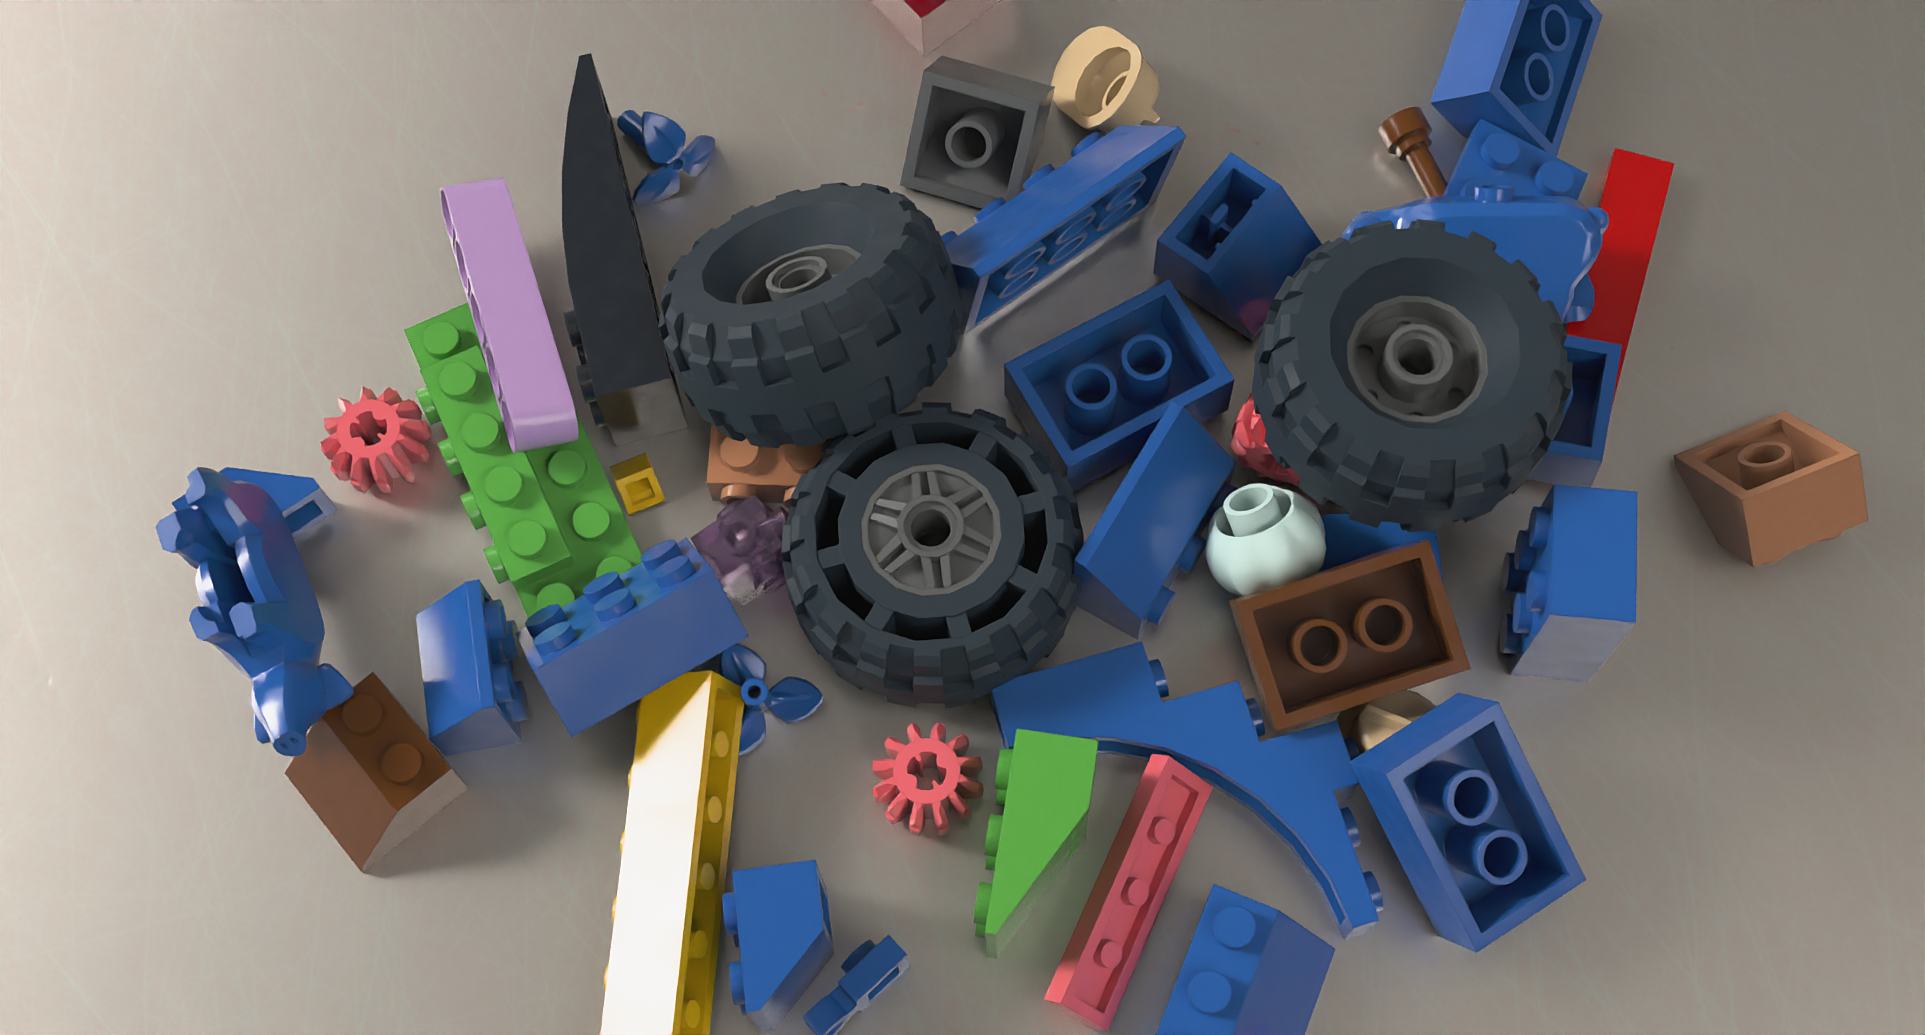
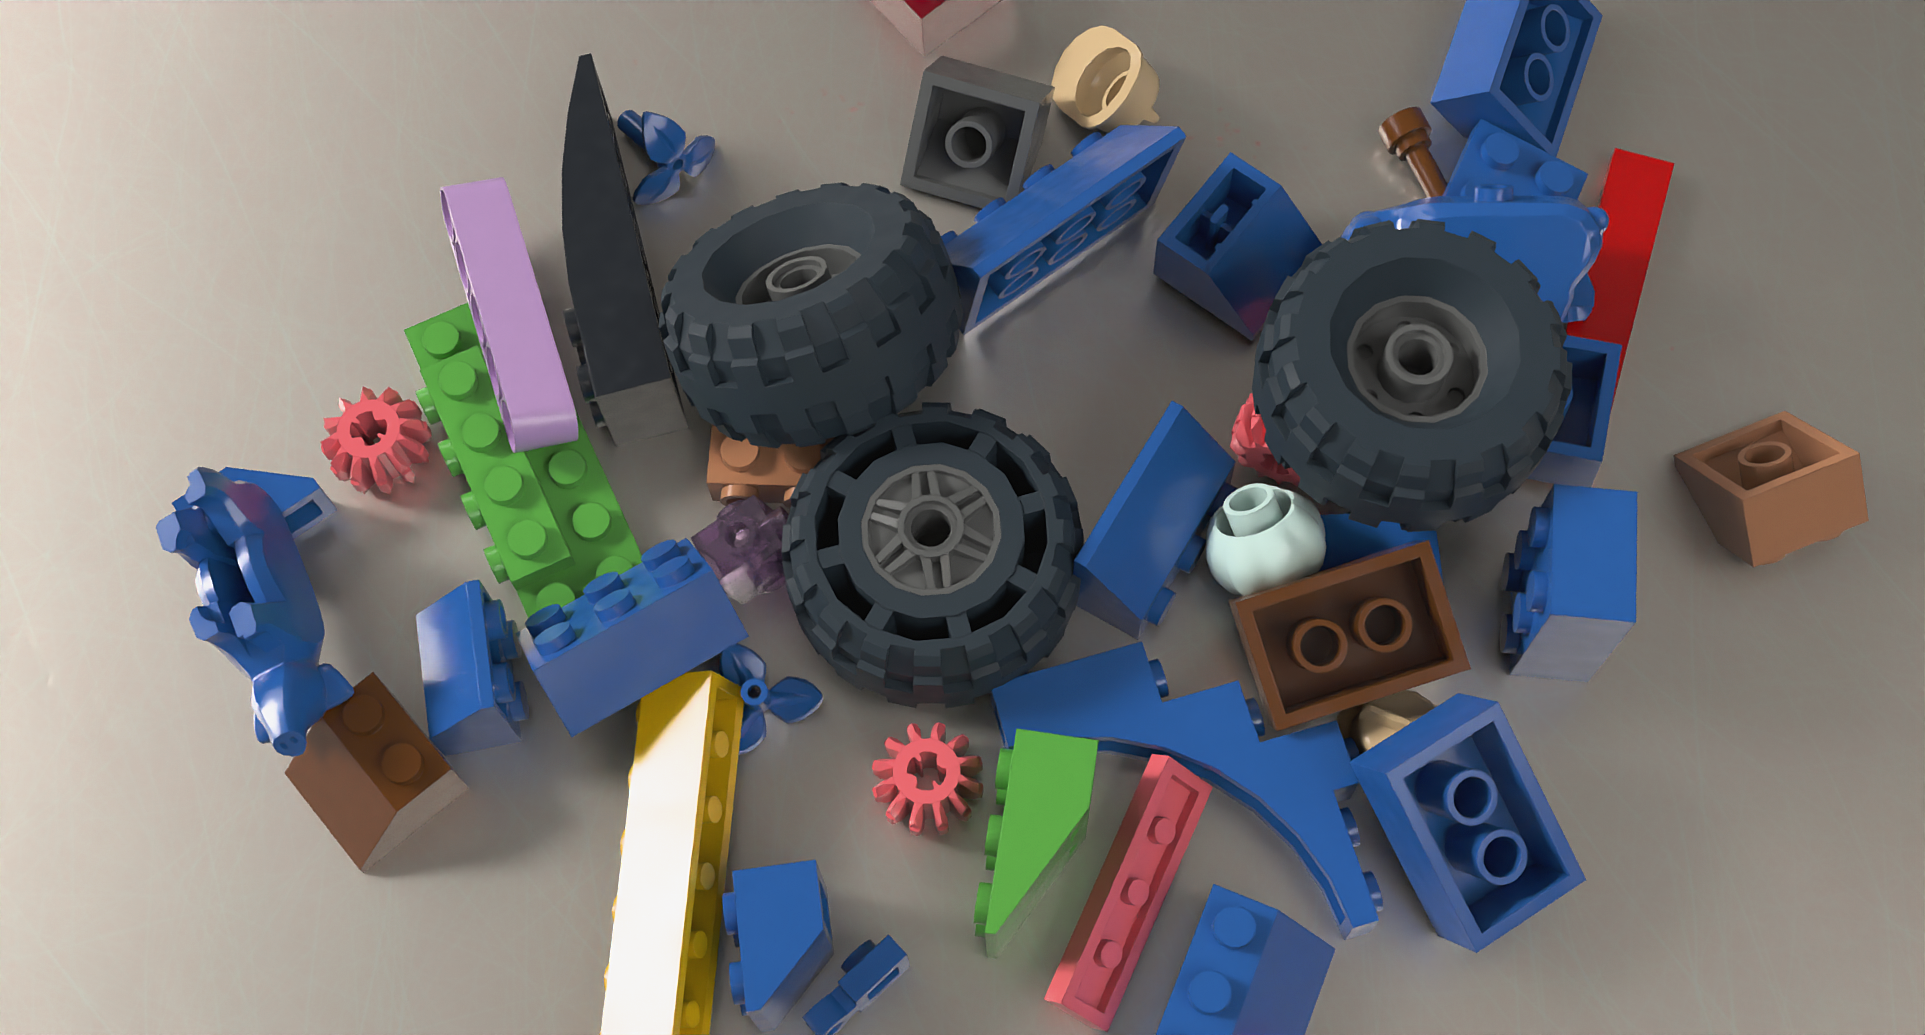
yellow piece [610,452,665,515] -> none
blue brick [1004,279,1235,492] -> none

